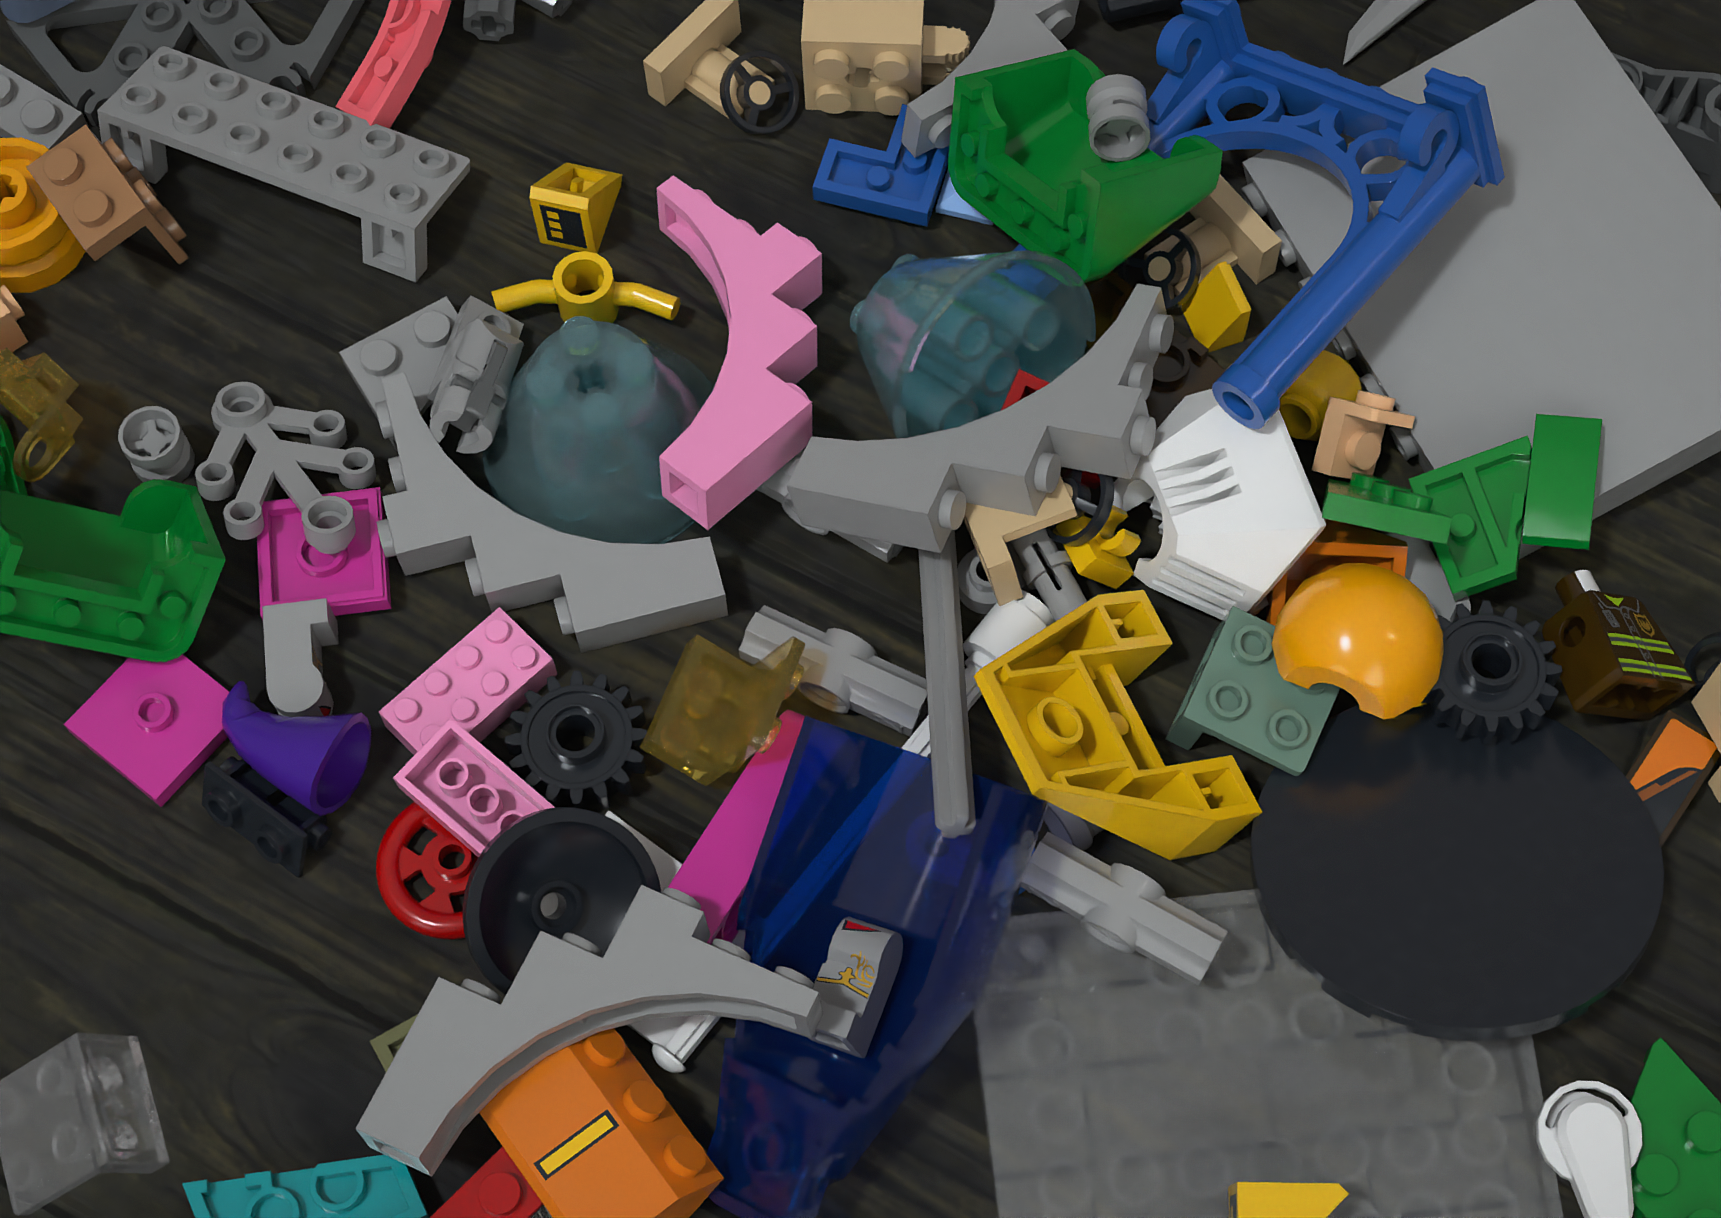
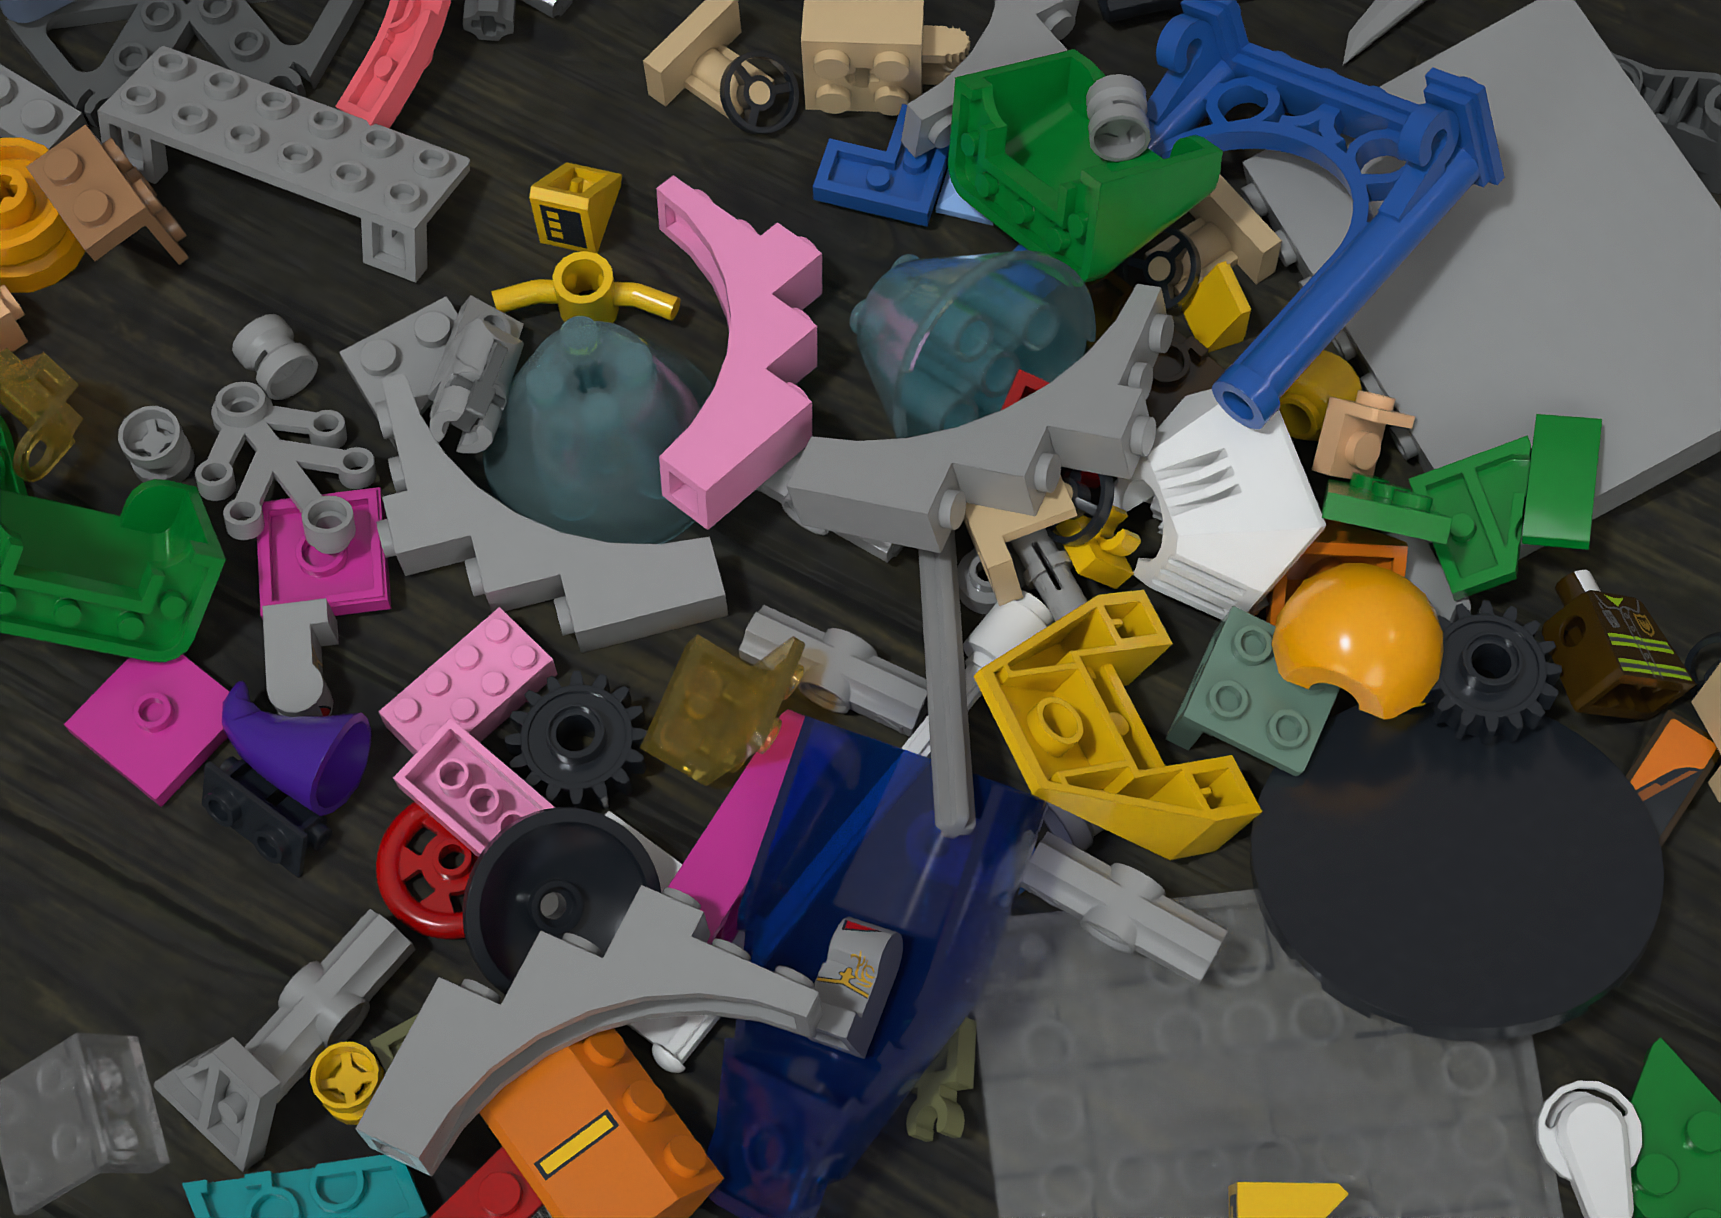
none -> light grey wing [154,1037,281,1173]
none -> light grey wheel [232,314,318,400]
none -> light grey piece [244,909,416,1103]
none -> yellow wheel [310,1042,386,1125]
none -> olive plate [902,1015,977,1142]

